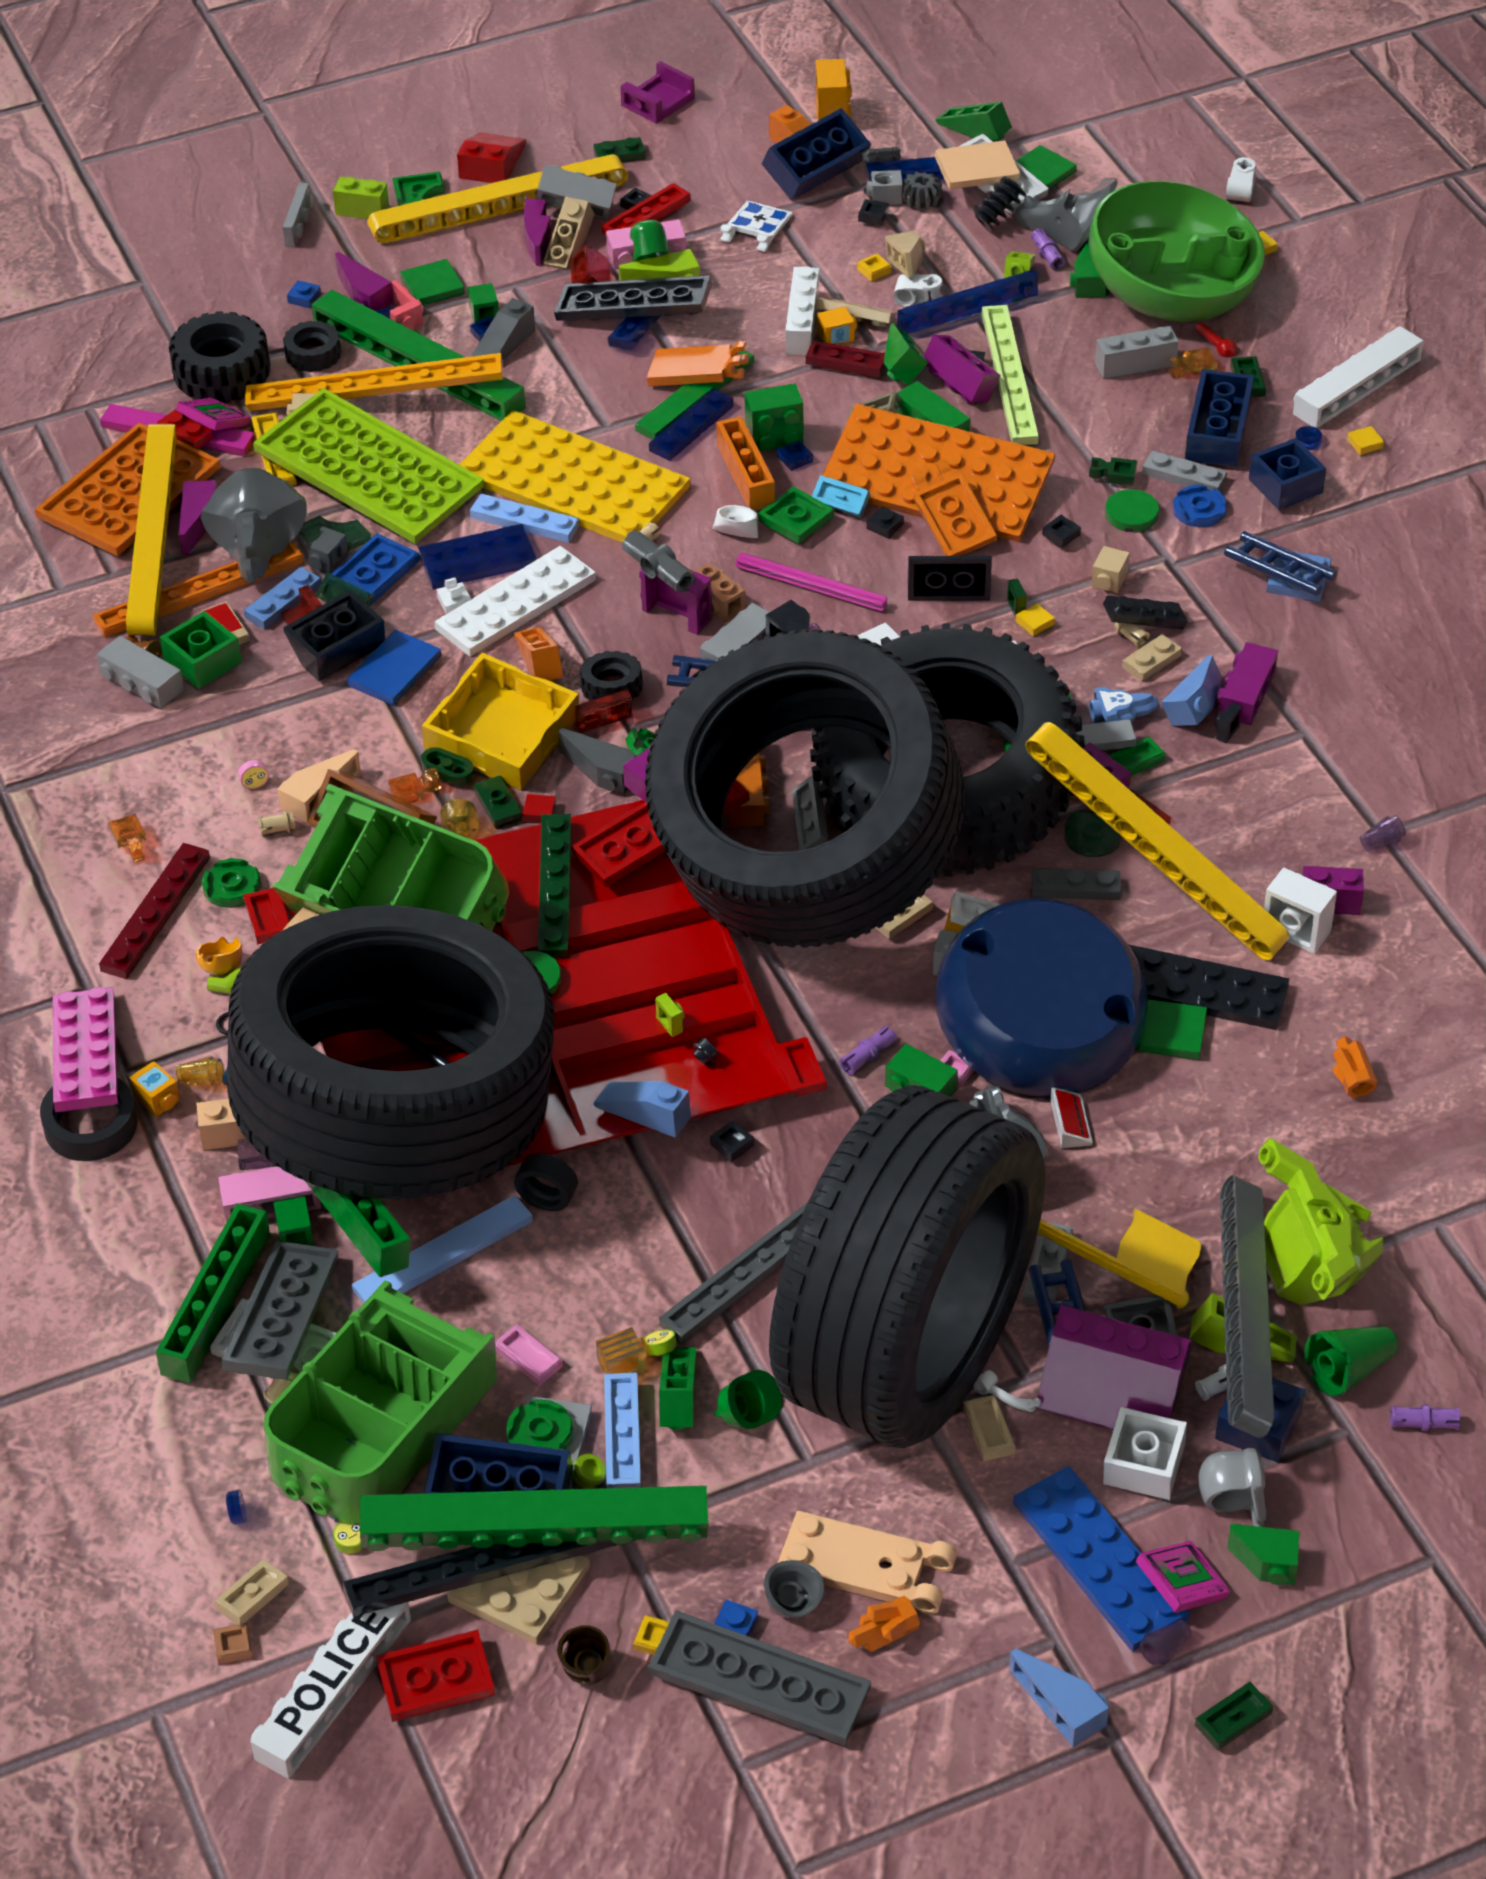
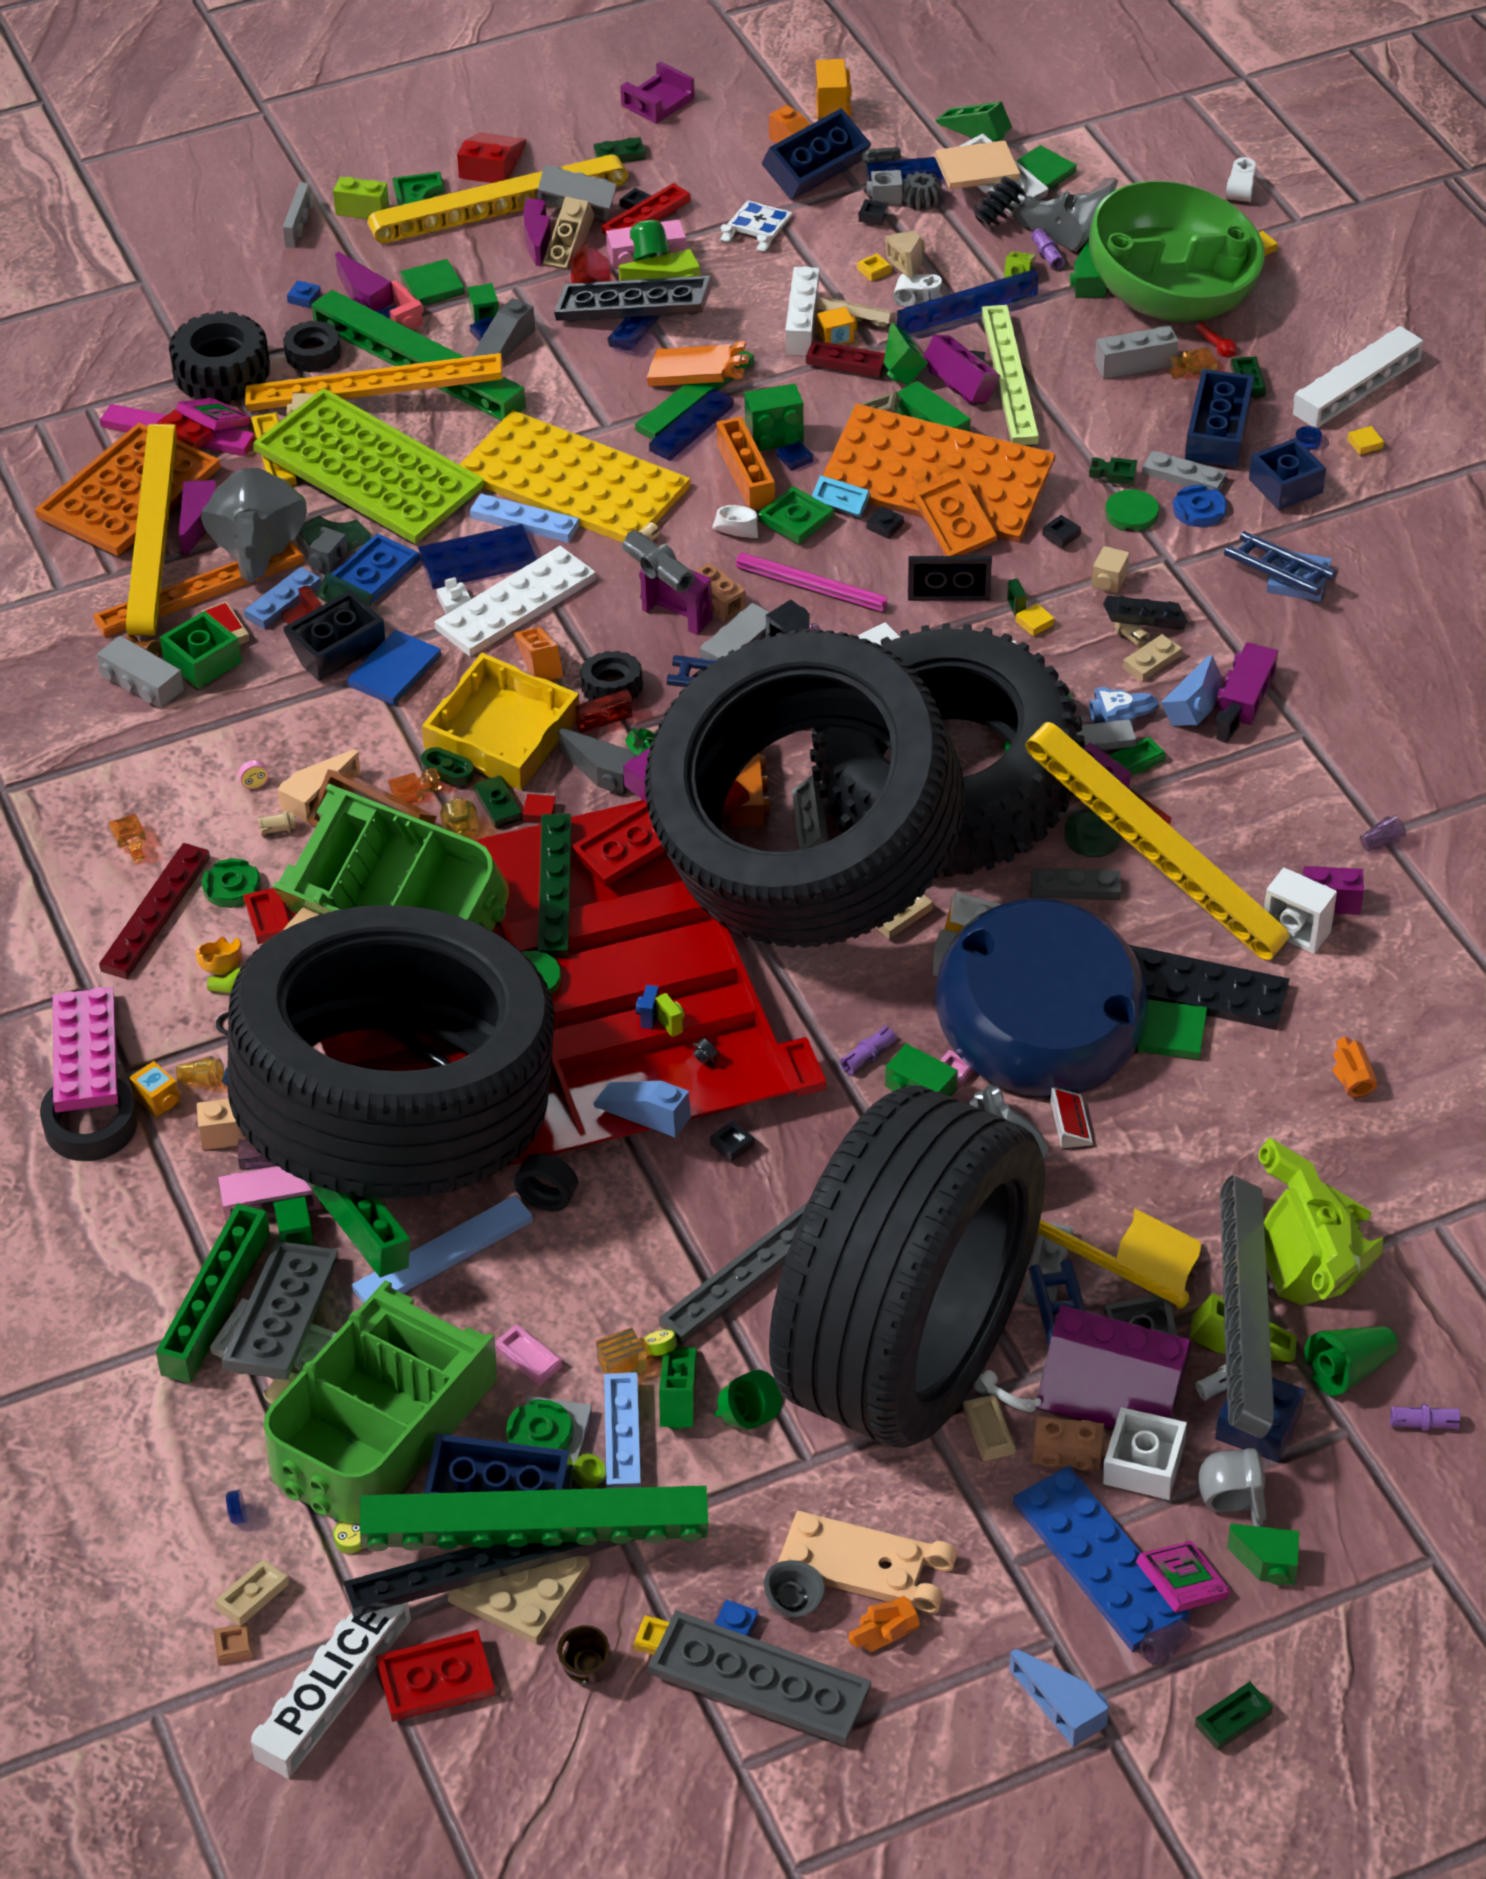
none -> blue plate [636,985,659,1029]
none -> nougat brick [1033,1417,1110,1471]

